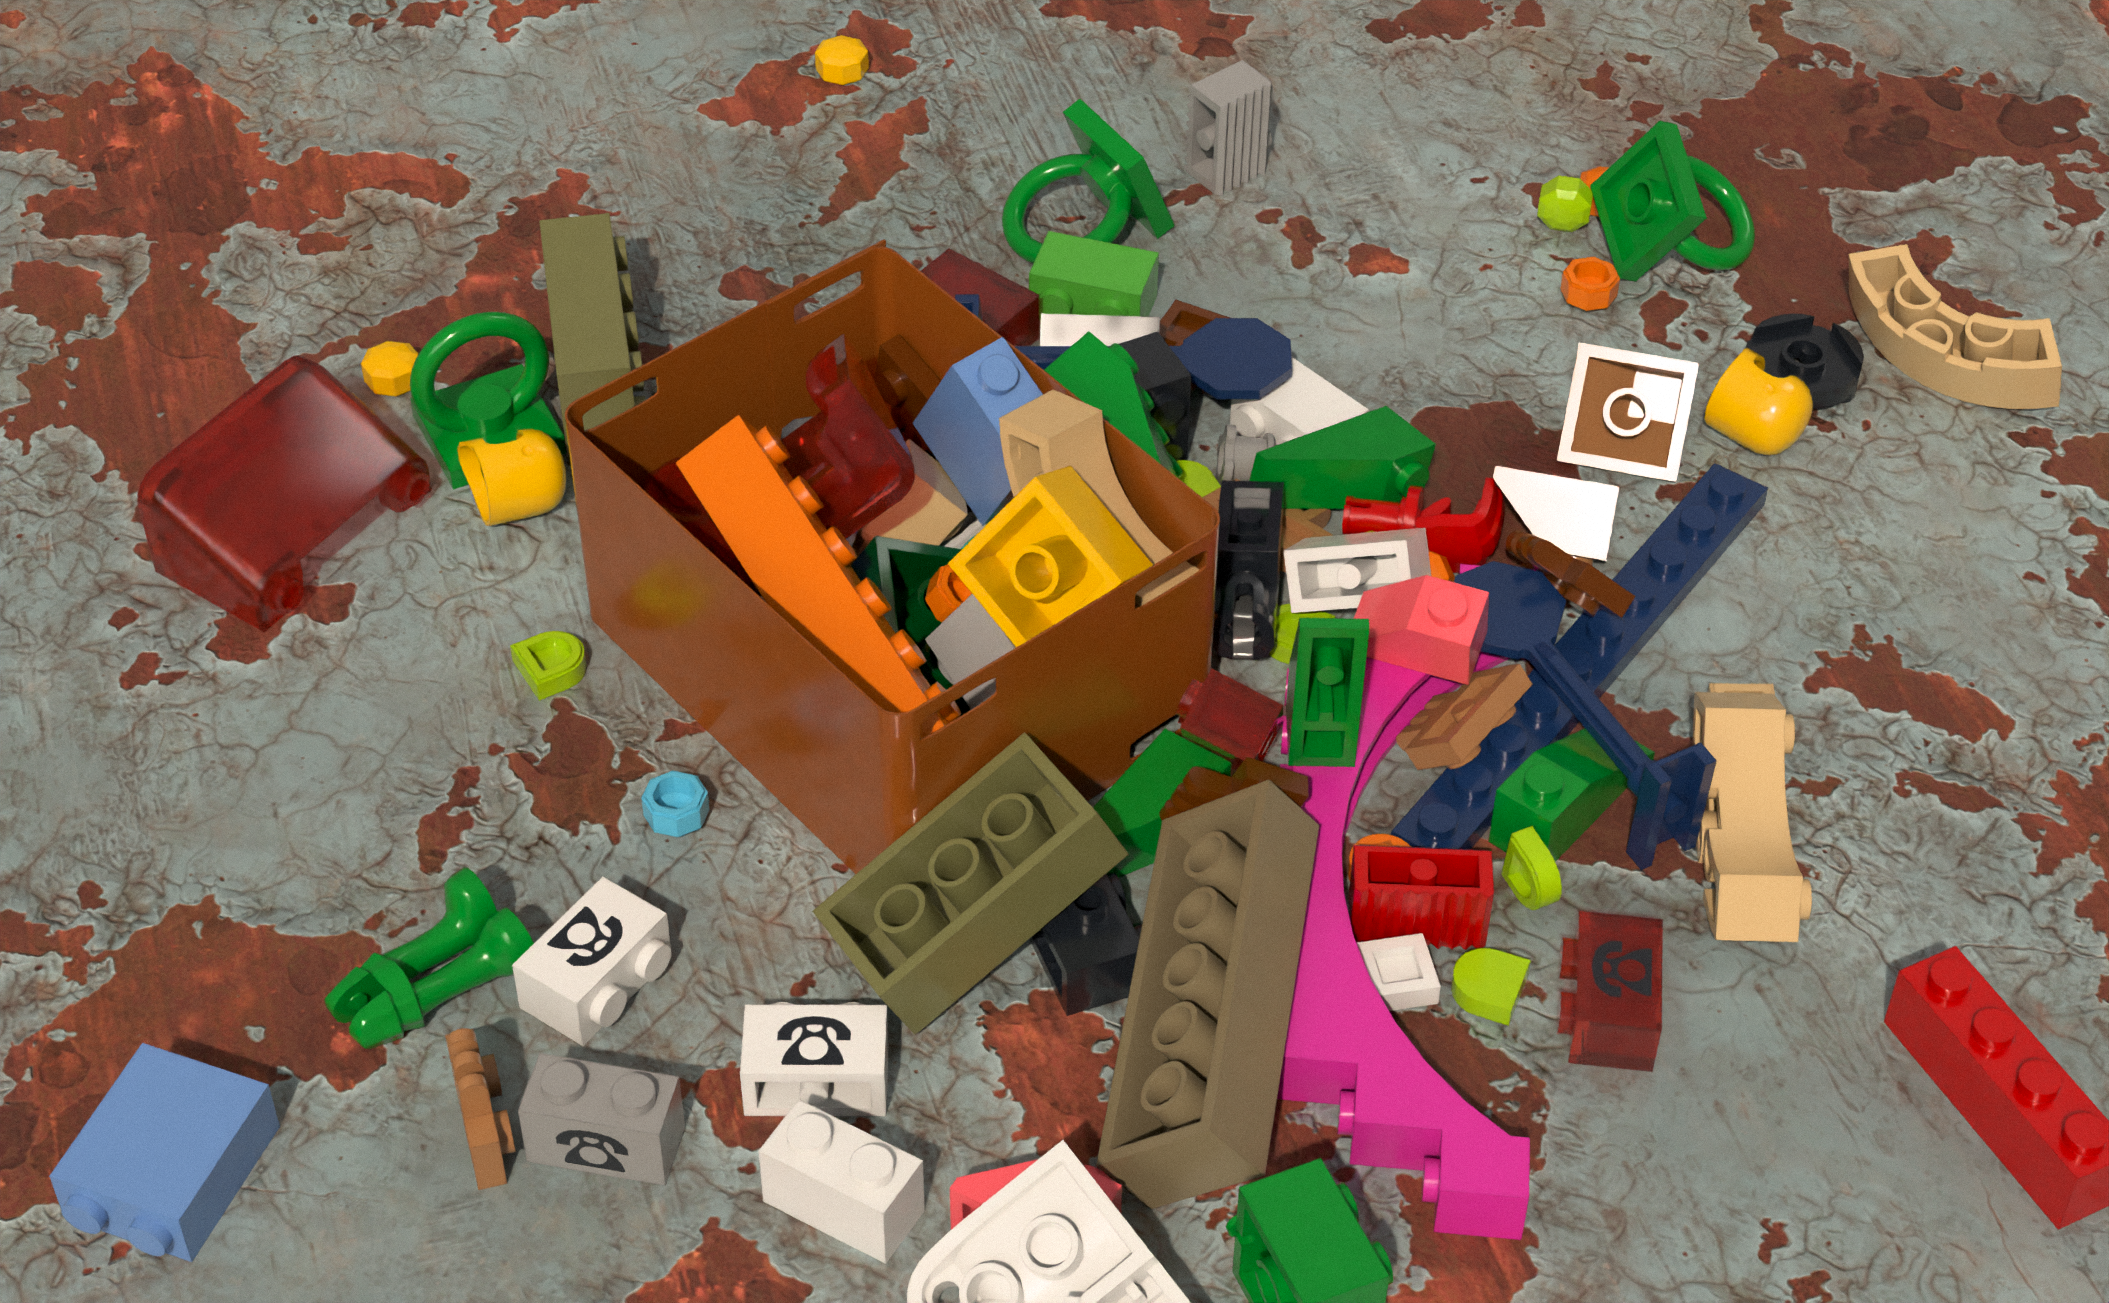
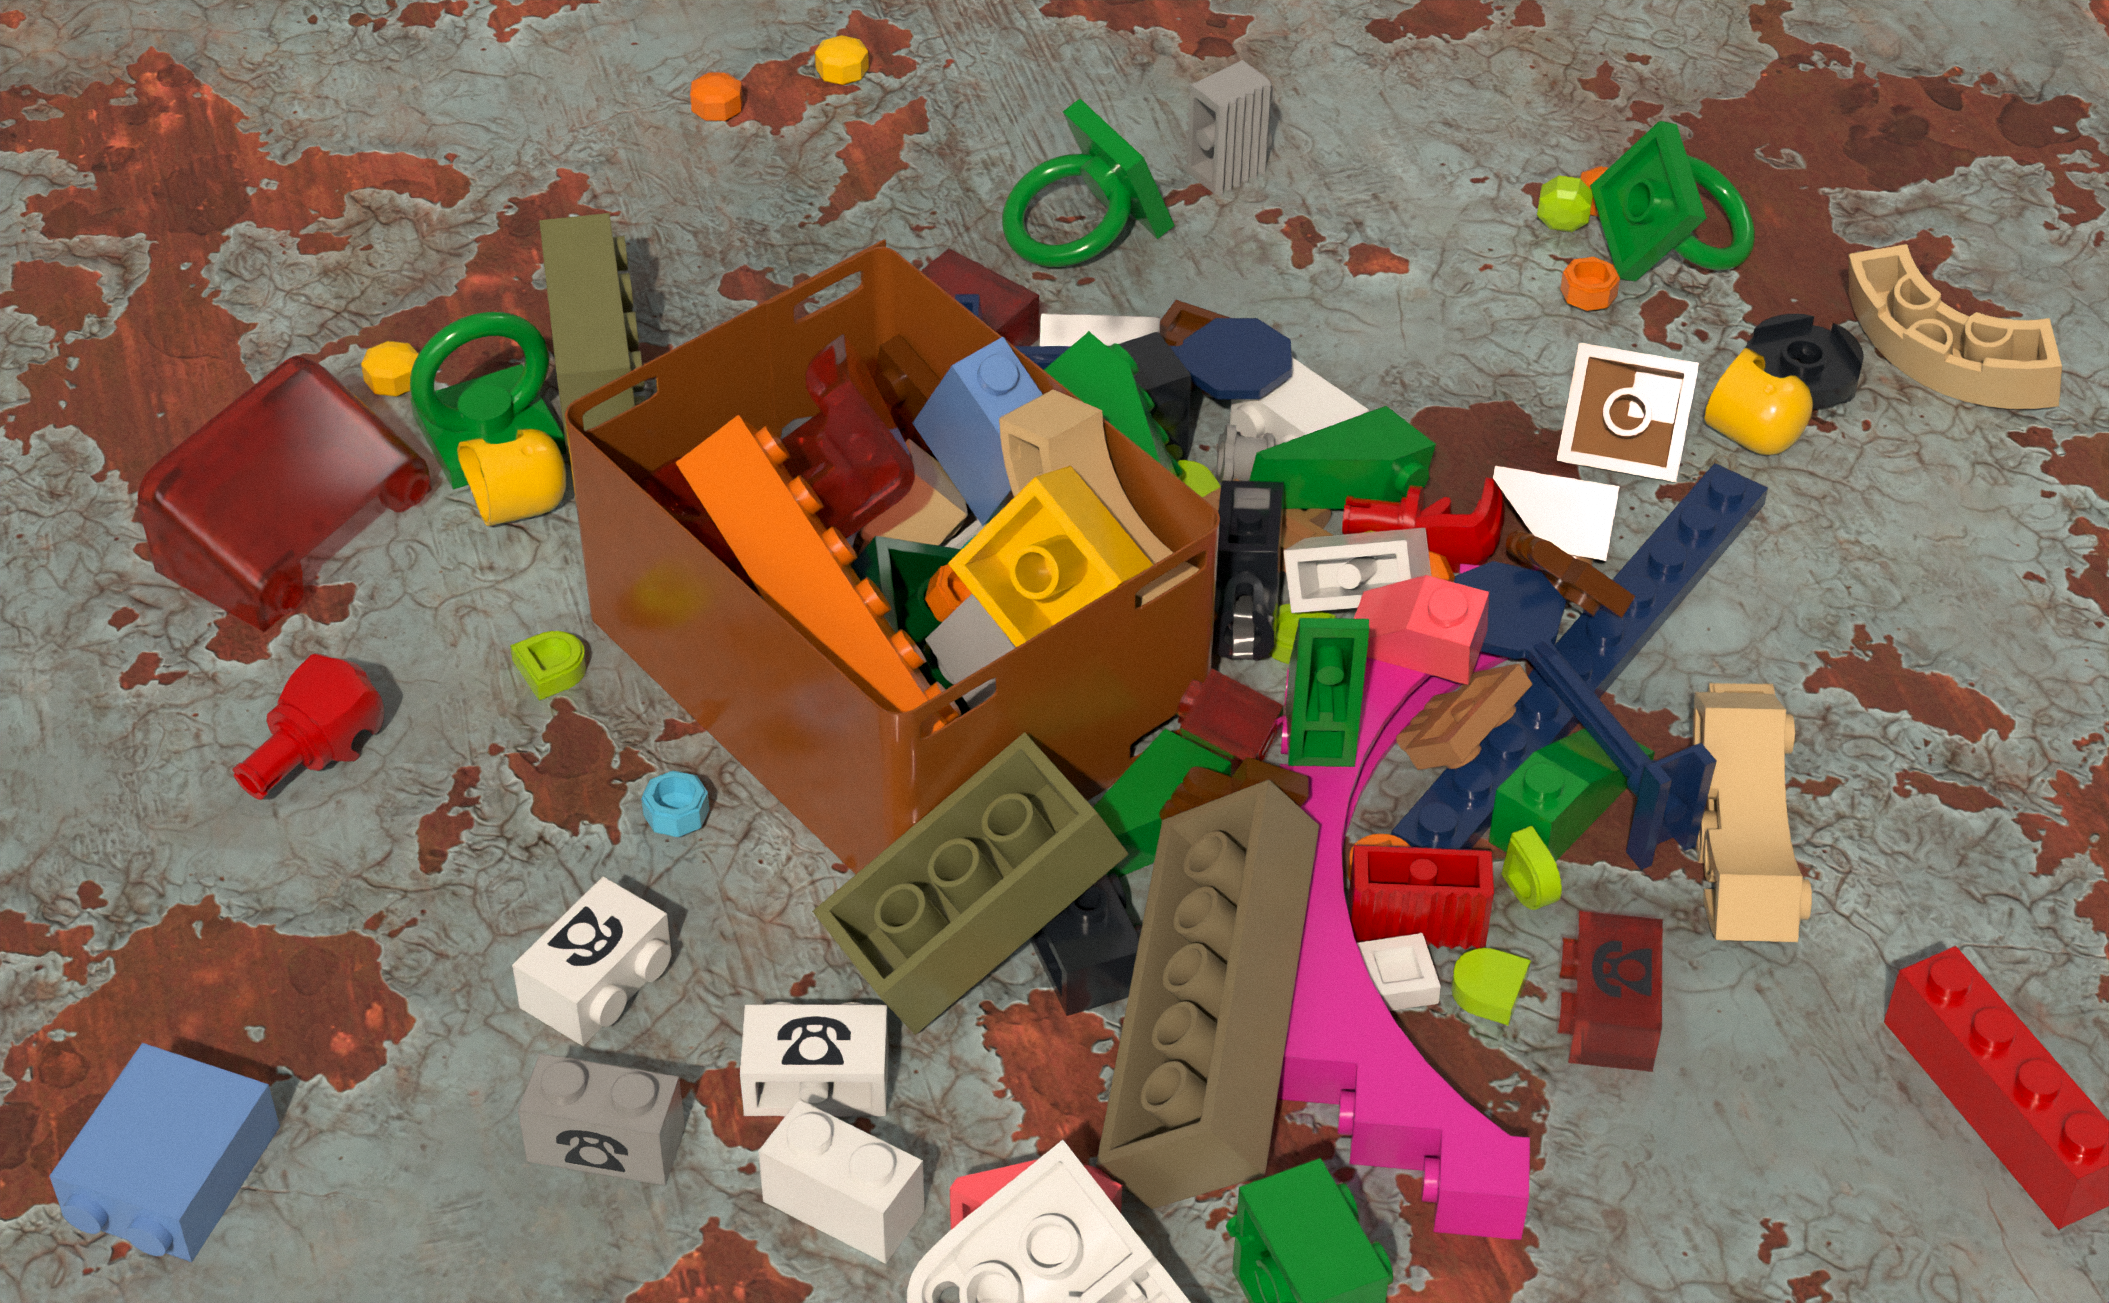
green piece [324,867,534,1049] -> none
medium nougat hinge [445,1028,516,1190] -> none
bright green brick [1029,231,1159,320] -> none
none -> red piece [232,653,385,800]
none -> orange tile [690,72,743,121]

